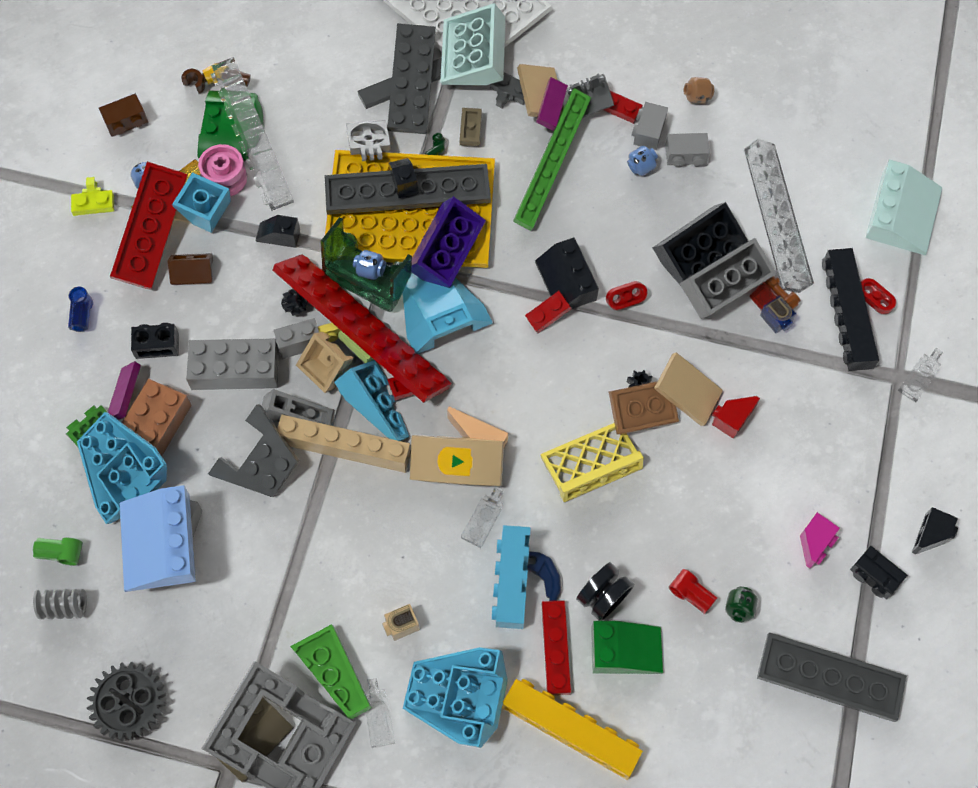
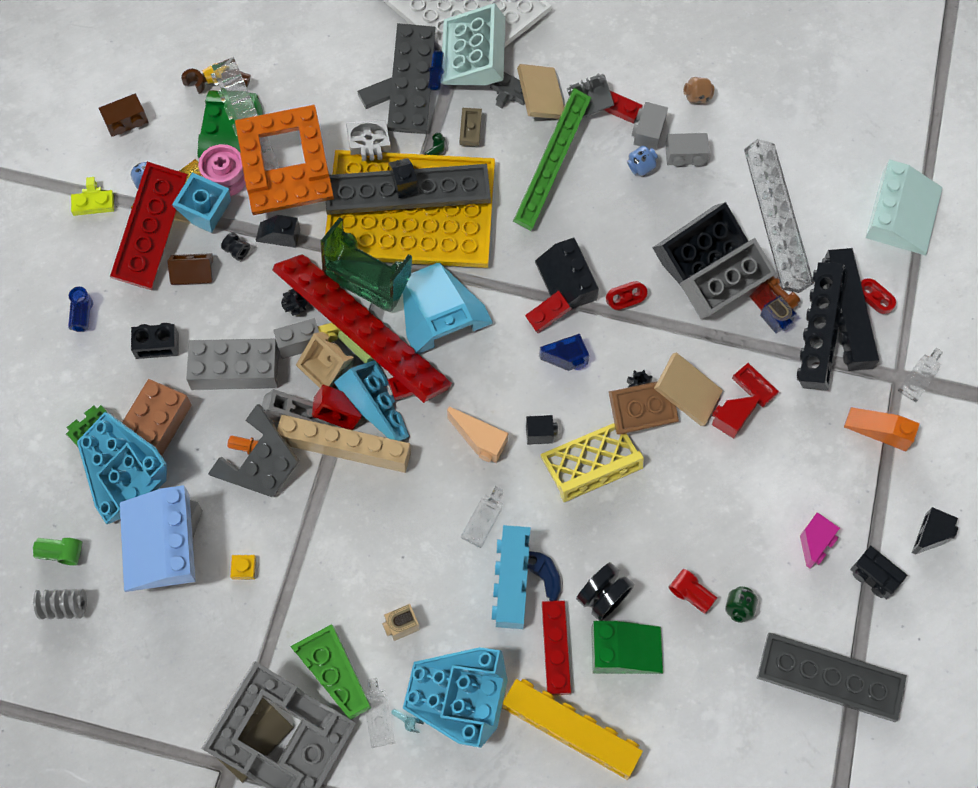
dark grey gear [87,662,167,741] -> none
magenta tile [108,361,141,420] -> none
medium blue head [353,250,386,280] -> none
dark purple slope [406,196,486,288] -> none
tan slope [410,435,504,486] -> none
magenta tile [536,77,568,131] -> none
none -> black wheel [221,232,250,261]
none -> orange axle [227,436,259,455]
none -> yellow plate [230,555,256,580]
none -> orange piece [235,105,334,216]
none -> red slope [312,384,361,430]
none -> clear light blue hand [391,709,424,733]
none -> clear blue axle [428,50,444,91]
none -> black brick [526,415,558,445]
none -> clear blue slope [539,334,589,371]
none -> red plate [732,363,779,408]
none -> black brick [797,262,847,390]
none -> orange slope [844,407,920,451]

